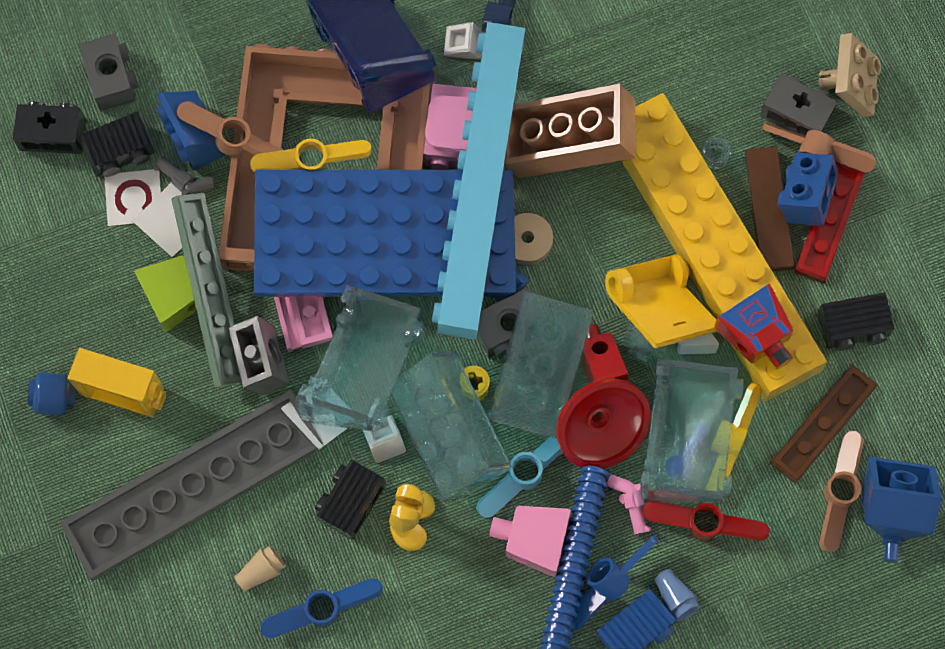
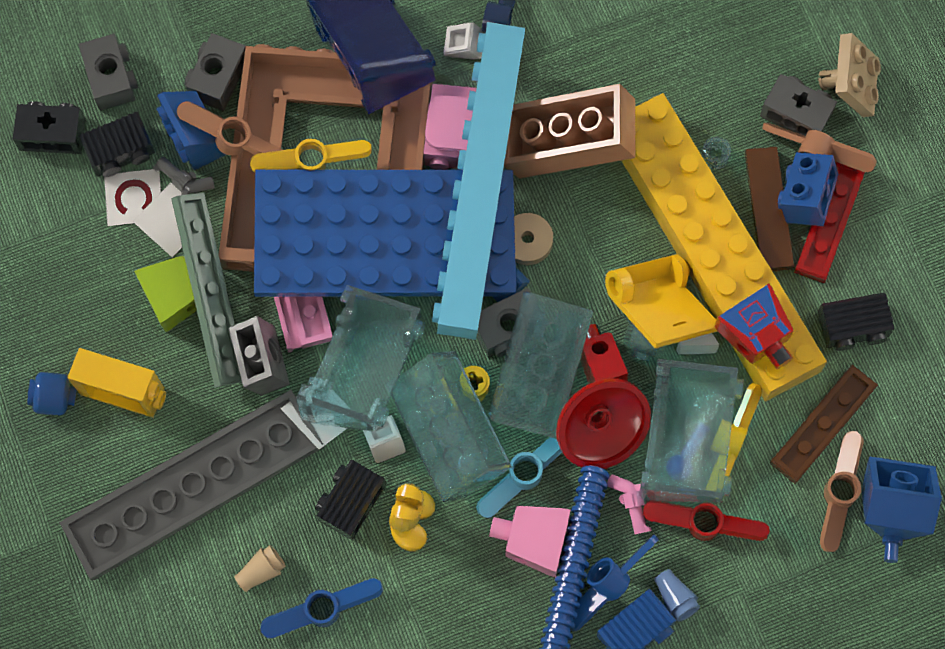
none -> dark grey brick [184,33,246,112]

